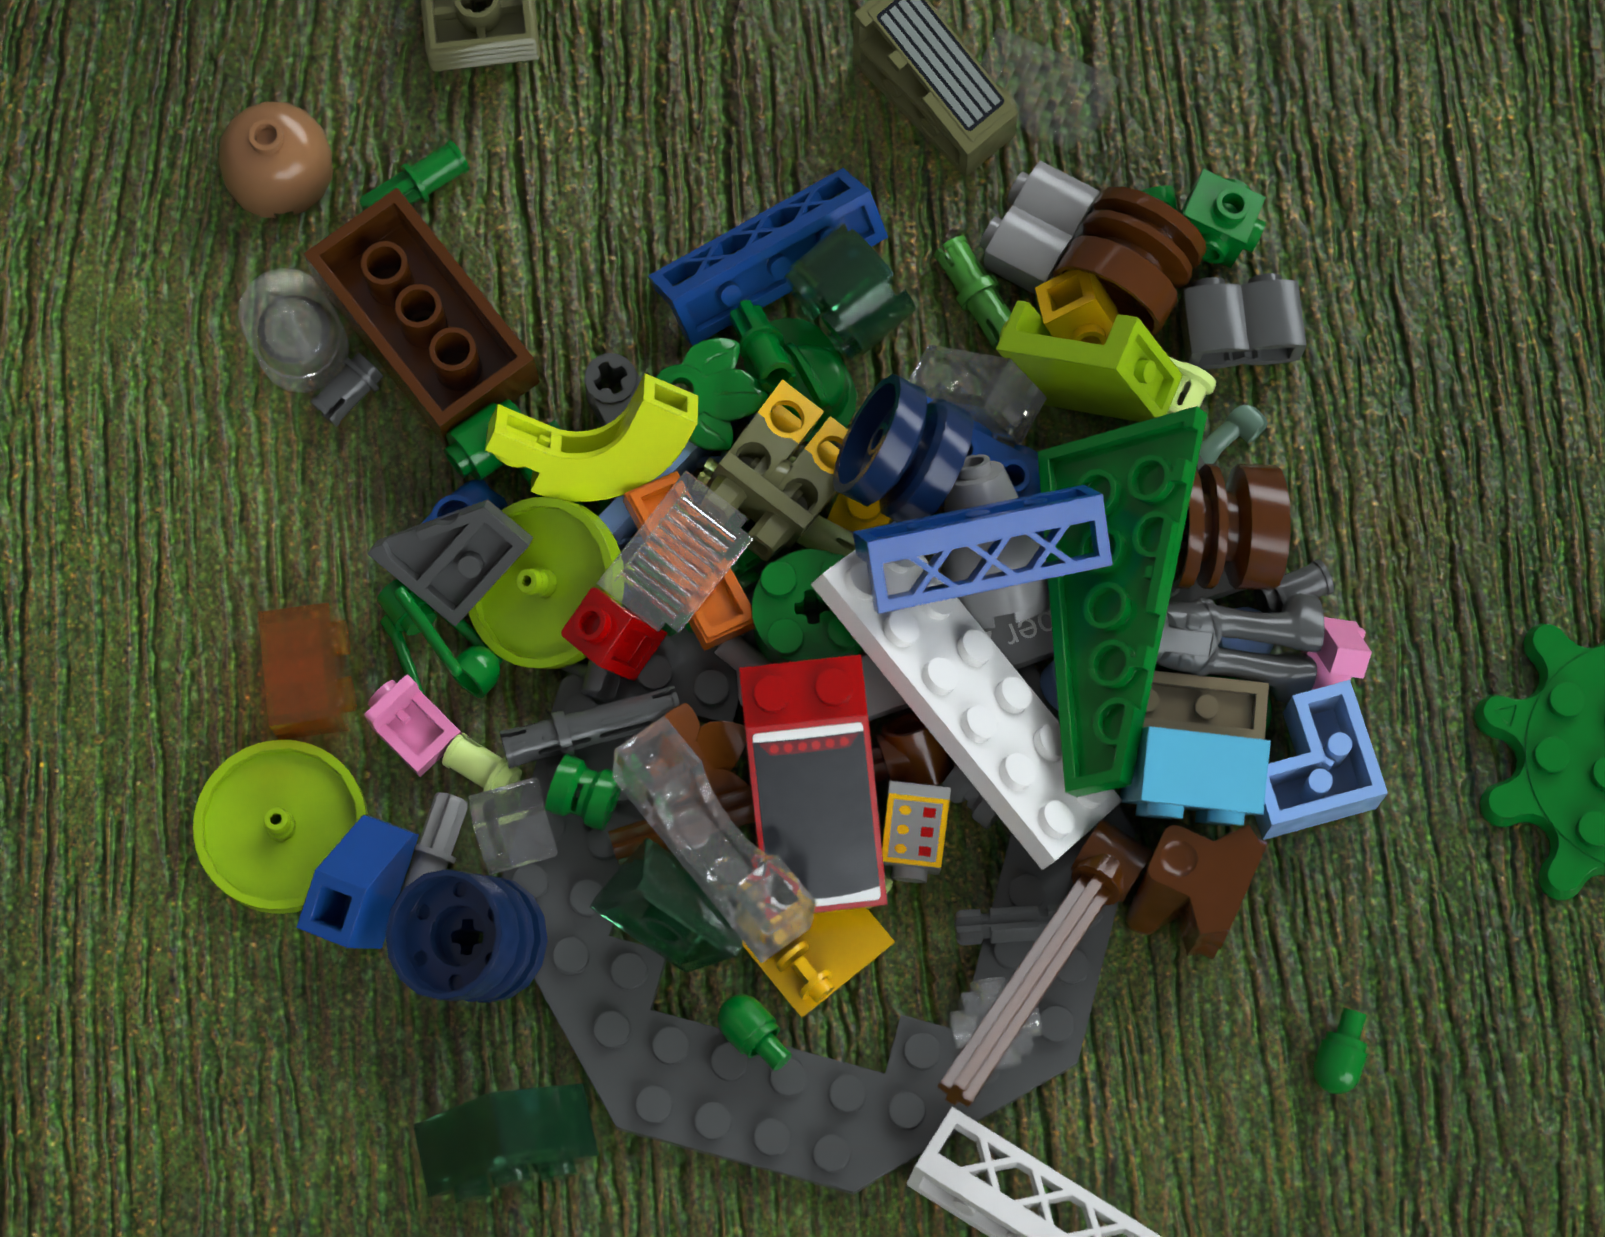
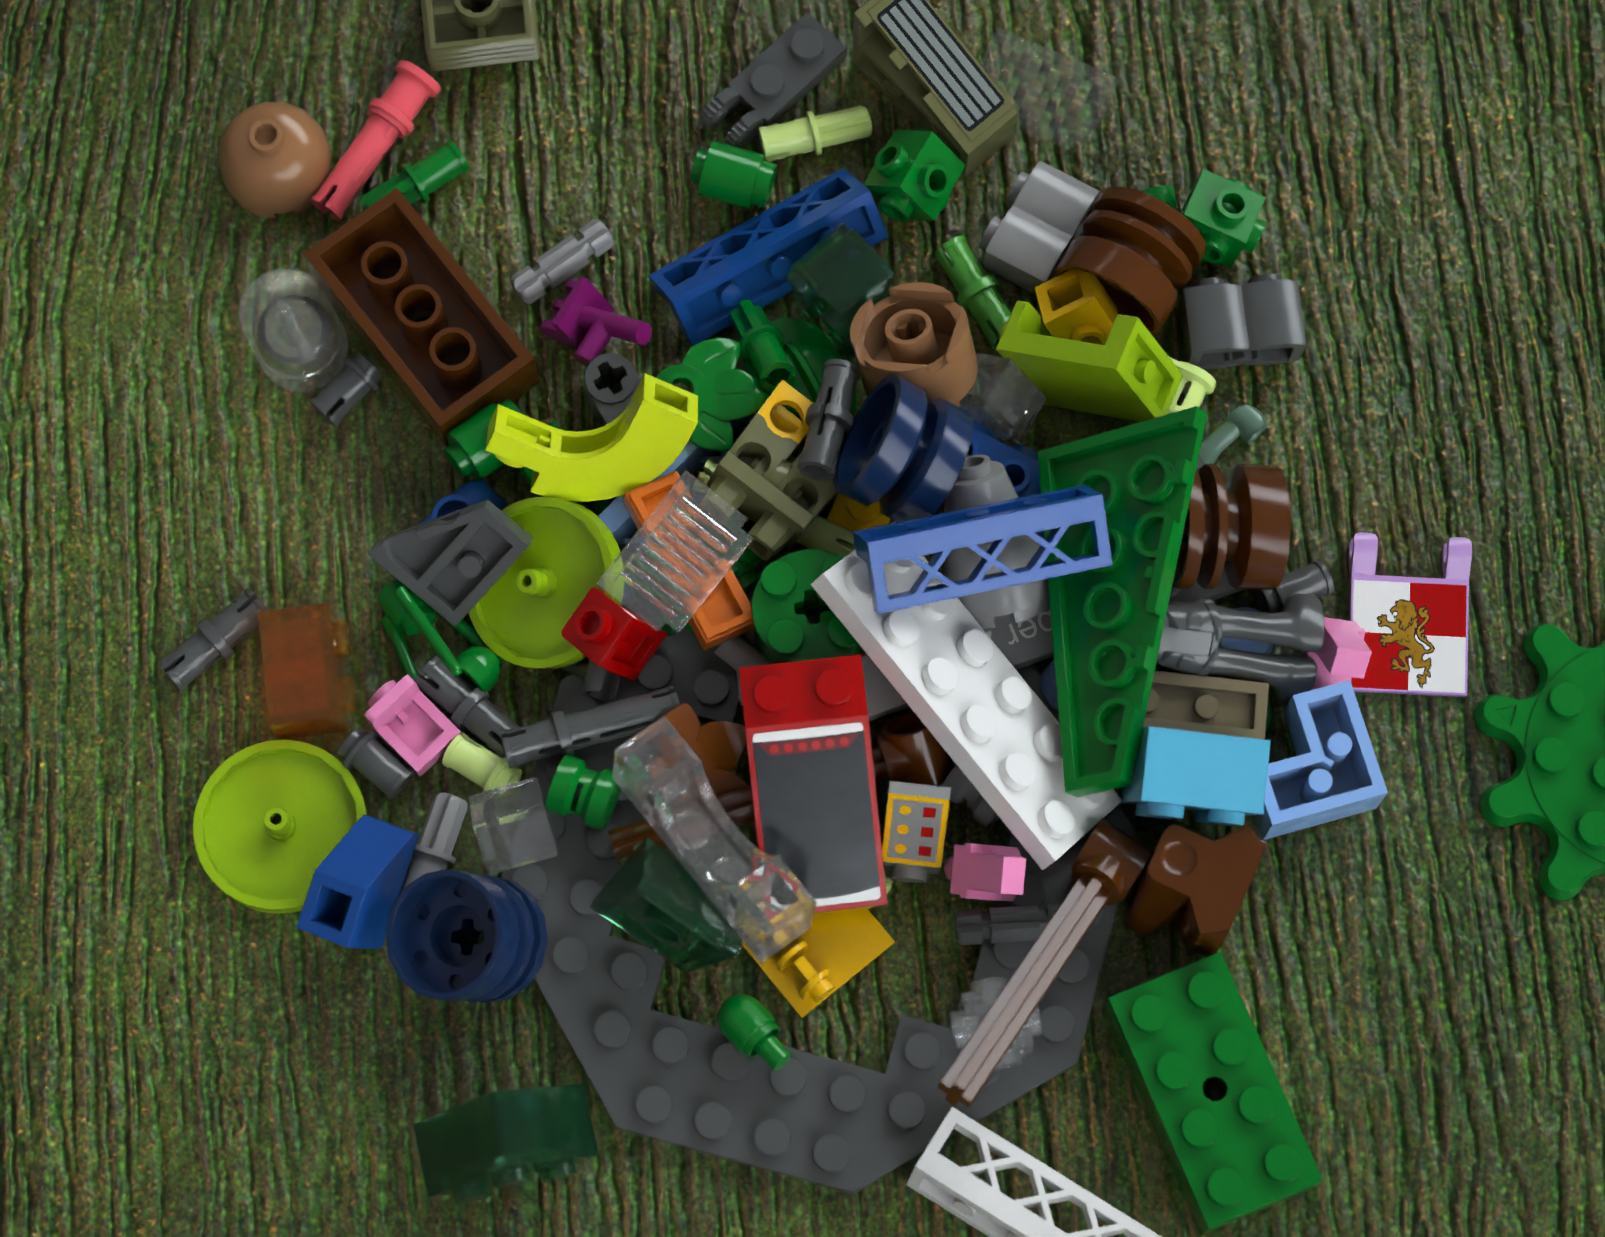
green cylinder [1313,1008,1368,1094] -> none
none -> dark grey pin [157,587,273,691]
none -> coral pin [310,60,441,221]
none -> dark grey pin [337,727,416,801]
none -> dark grey pin [414,656,519,758]
none -> light grey axle [510,219,614,304]
none -> magenta arm [539,276,652,366]
none -> green brick [690,140,778,210]
none -> dark grey hinge [699,12,847,148]
none -> yellowish green axle [758,105,872,162]
none -> dark grey pin [797,359,861,481]
none -> medium nougat brick [850,282,978,407]
none -> green brick [863,130,966,222]
none -> bright pink piece [943,843,1026,902]
none -> green brick [1102,952,1323,1235]
none -> flag [1348,532,1472,697]

